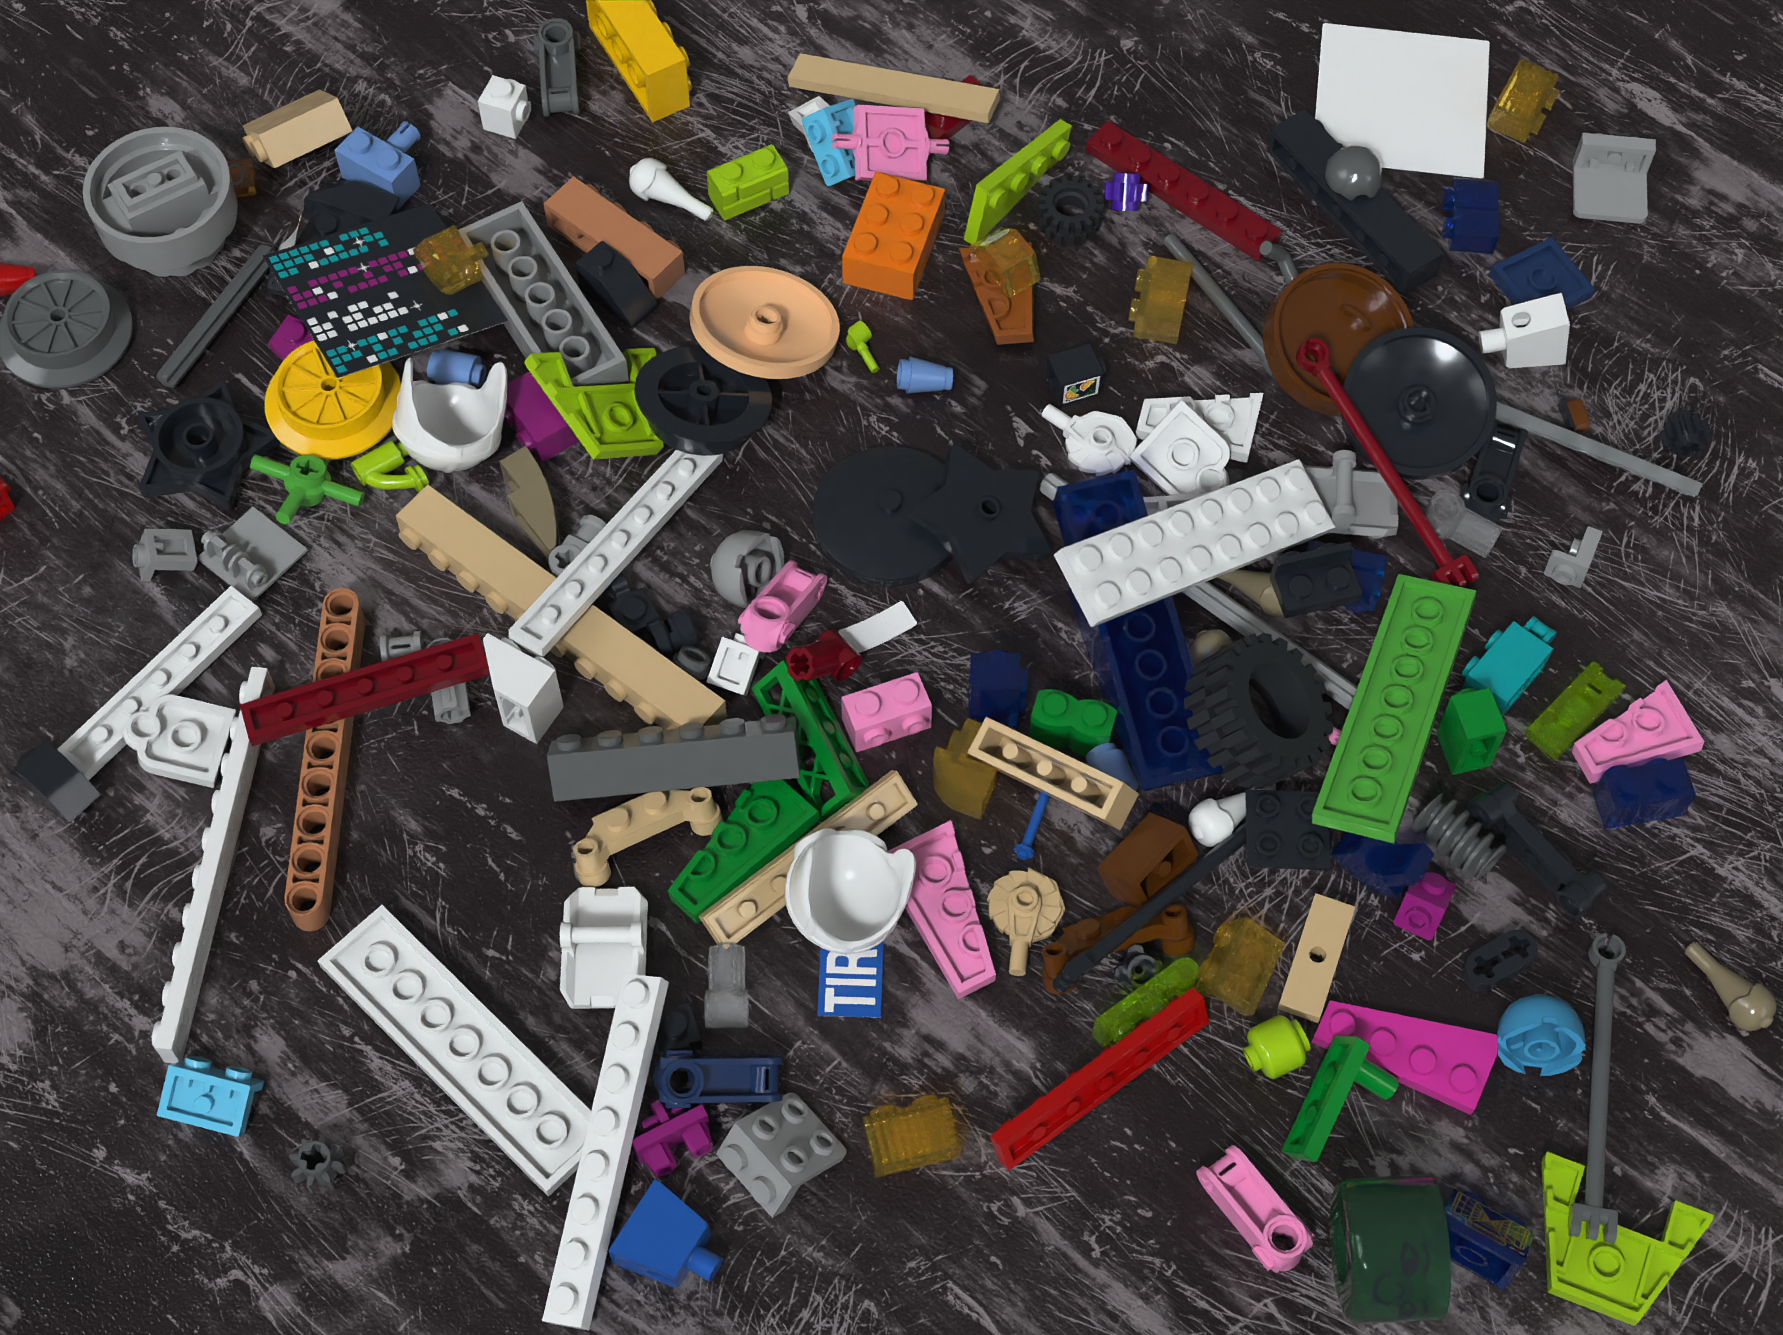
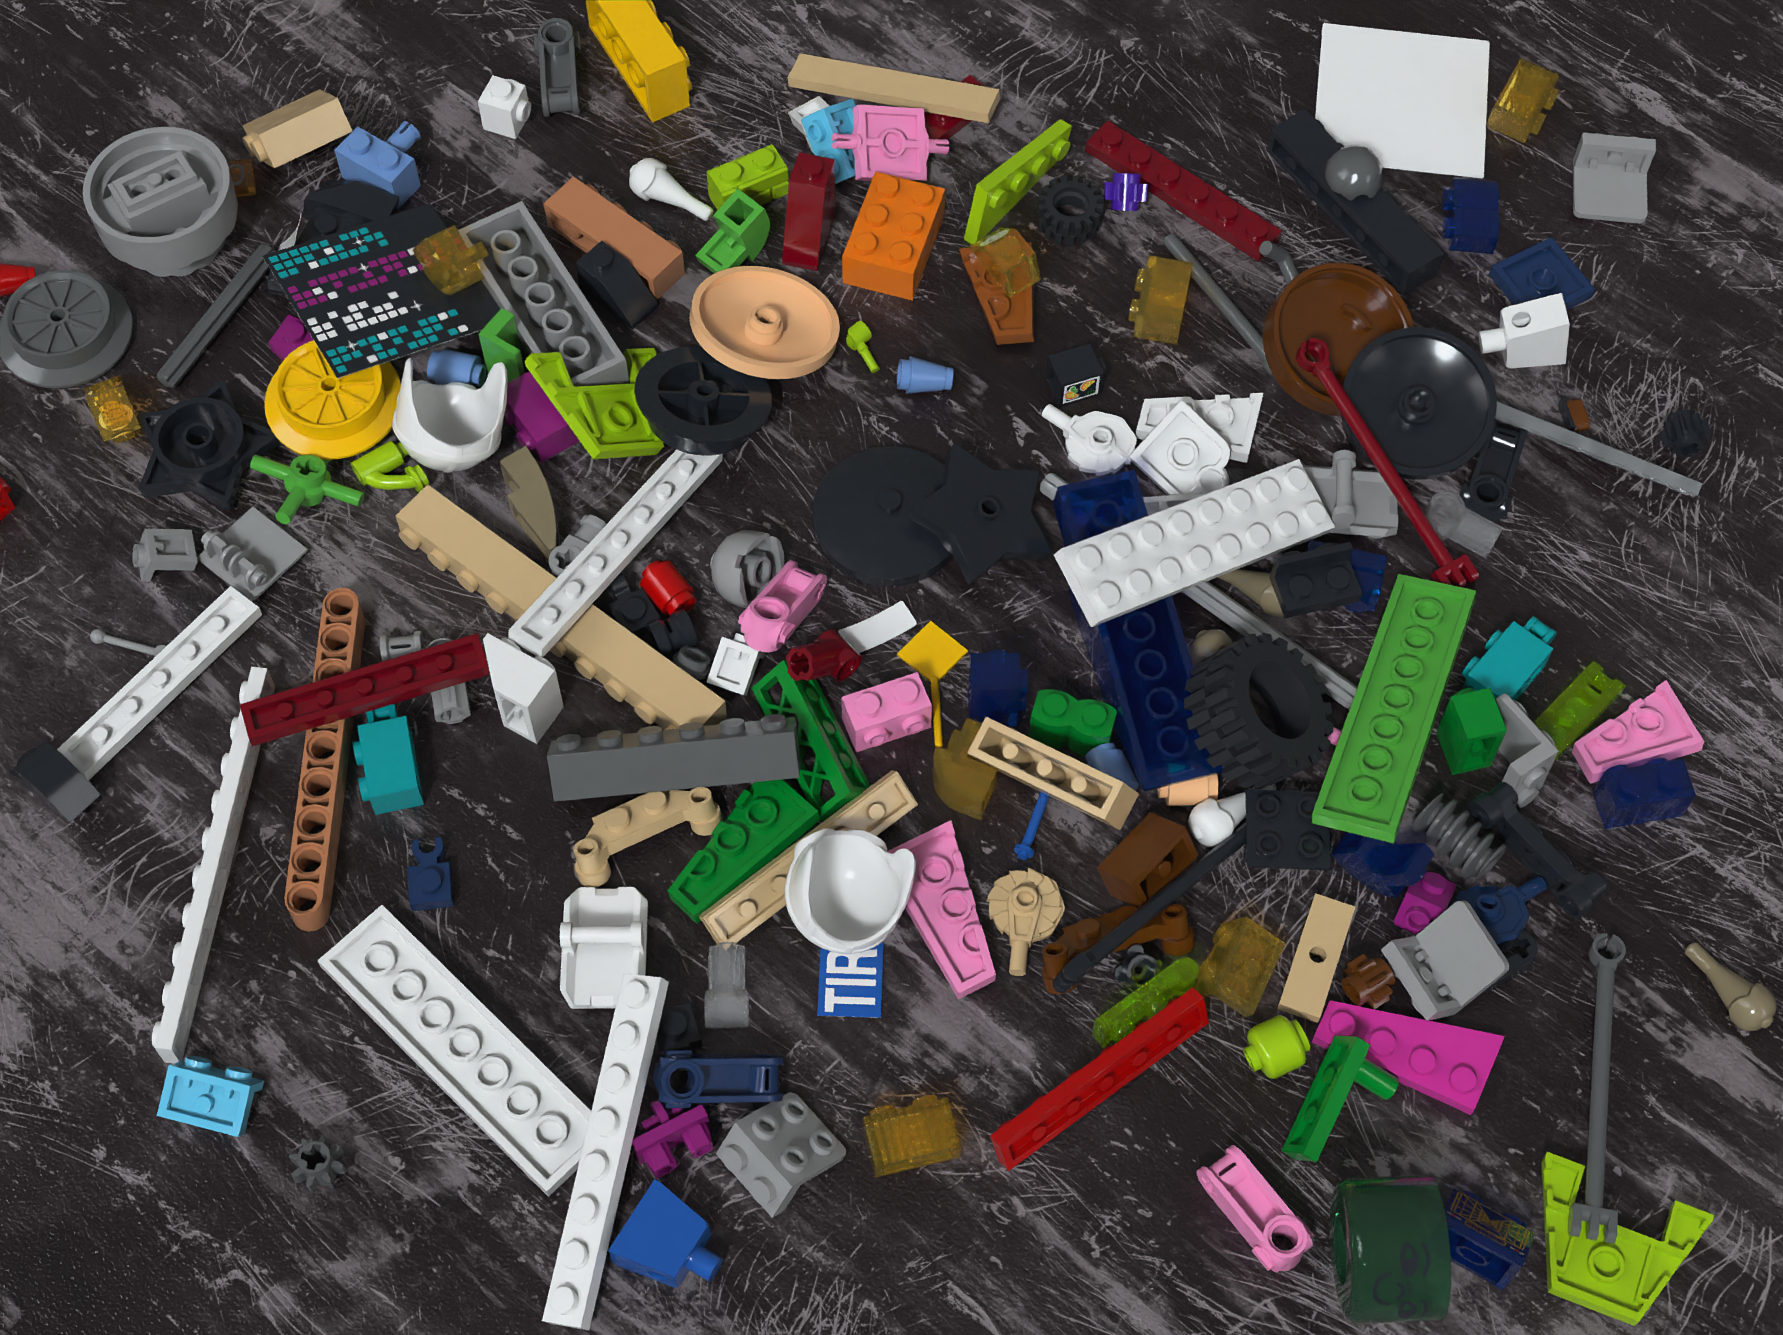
white plate [123,694,236,788] -> none
dark azure cylinder [1497,994,1586,1076] -> none
light grey bracket [1544,526,1603,588] -> none
none -> clear yellow slope [84,375,141,444]
none -> light grey hinge [90,629,166,657]
none -> teal brick [353,704,424,815]
none -> dark blue plate [408,837,454,911]
none -> bright green panel [479,308,525,383]
none -> red brick [640,560,697,616]
none -> bright green brick [695,189,770,274]
none -> dark red slope [782,152,836,271]
none -> yellow piece [897,621,968,748]
none -> light nougat brick [1157,764,1218,806]
none -> reddish brown gear [1341,954,1395,1009]
none -> light grey bracket [1381,900,1509,1021]
none -> dark blue piece [1450,876,1547,944]
none -> light grey bracket [1495,693,1559,808]

